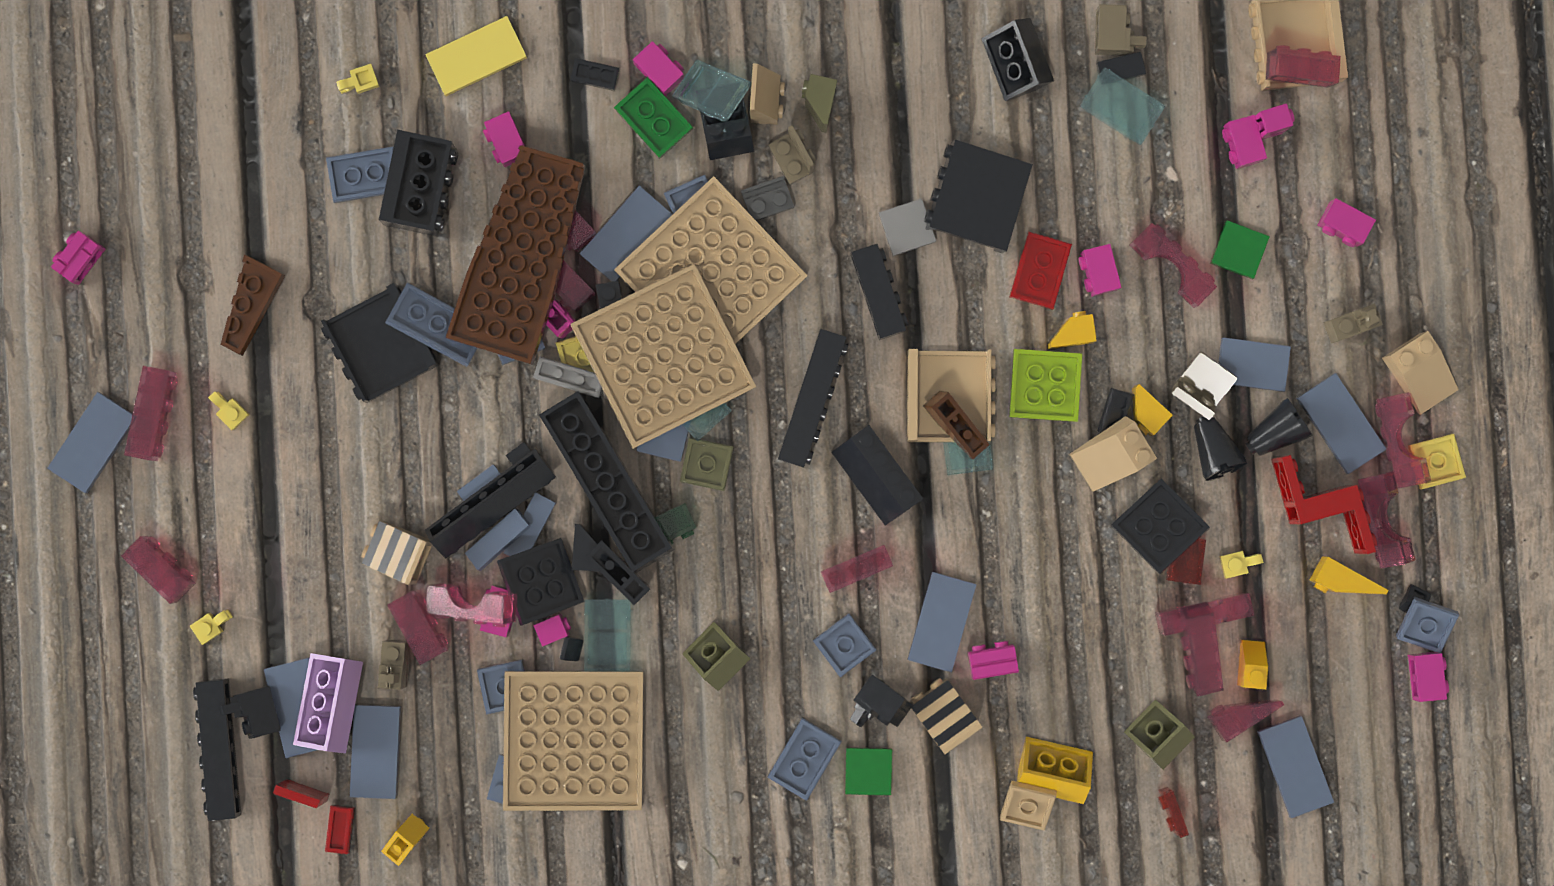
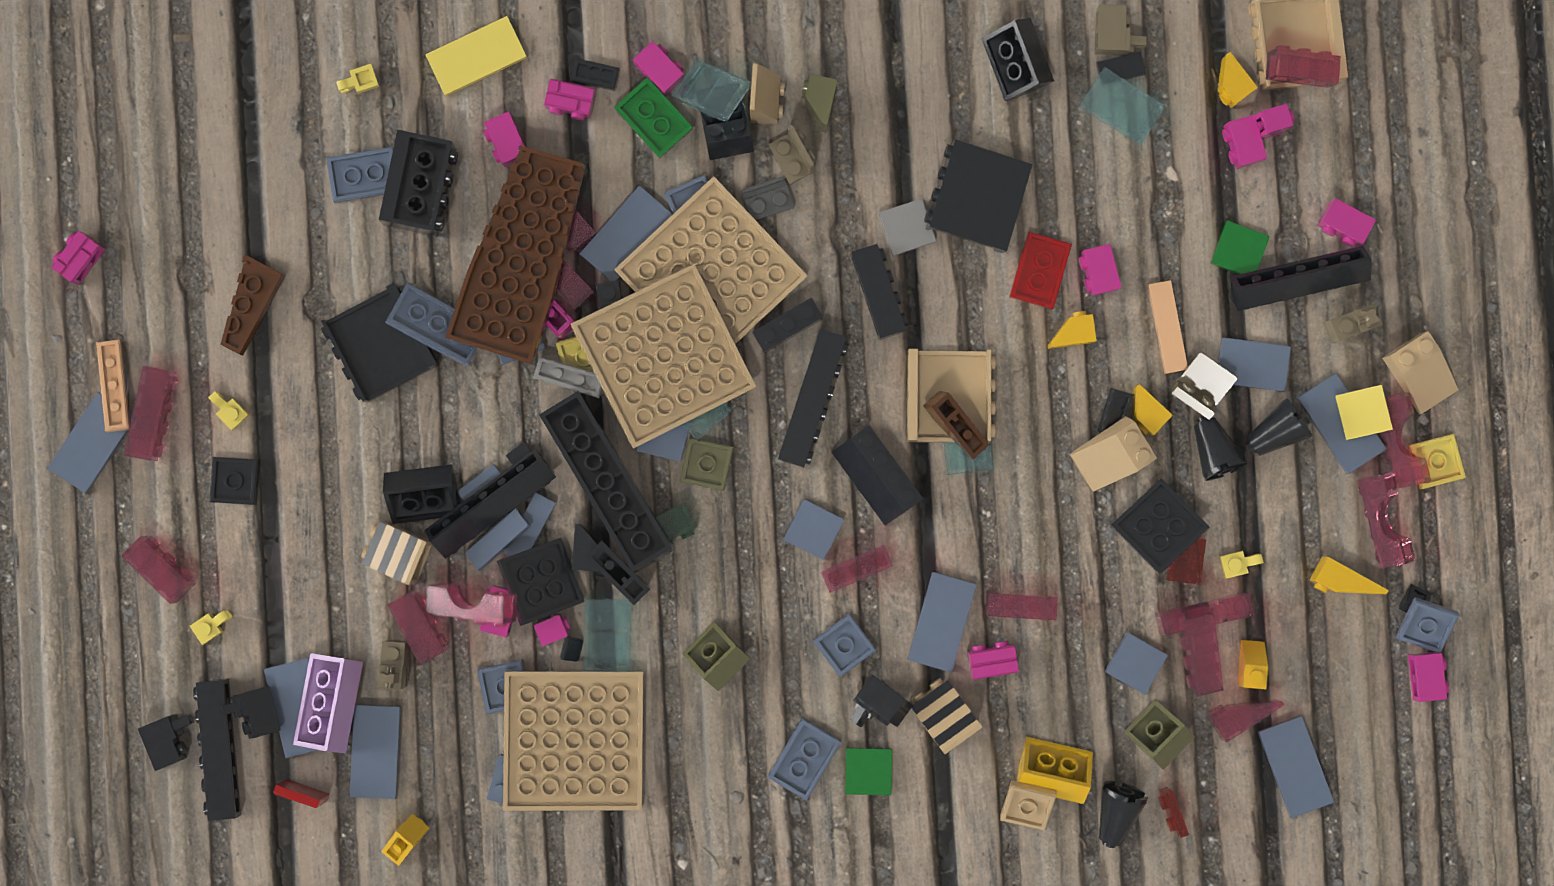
red tile [325,805,355,854] -> none
lime plate [1009,349,1082,422] -> none
clear pink arch [1129,223,1217,308] -> none
red bracket [1271,455,1377,554] -> none
none -> light nougat tile [96,340,130,433]
none -> black hinge [138,714,195,771]
none -> black tile [209,457,260,505]
none -> black slope [383,464,459,524]
none -> dark pink brick [544,78,596,121]
none -> black brick [752,297,823,354]
none -> sand blue tile [783,499,844,560]
none -> clear pink brick [985,592,1058,621]
none -> black cone [1099,781,1148,848]
none -> sand blue tile [1104,632,1168,695]
none -> light nougat tile [1147,280,1188,374]
none -> yellow slope [1218,52,1258,108]
none -> black brick [1230,246,1372,311]
none -> light yellow tile [1336,385,1393,440]

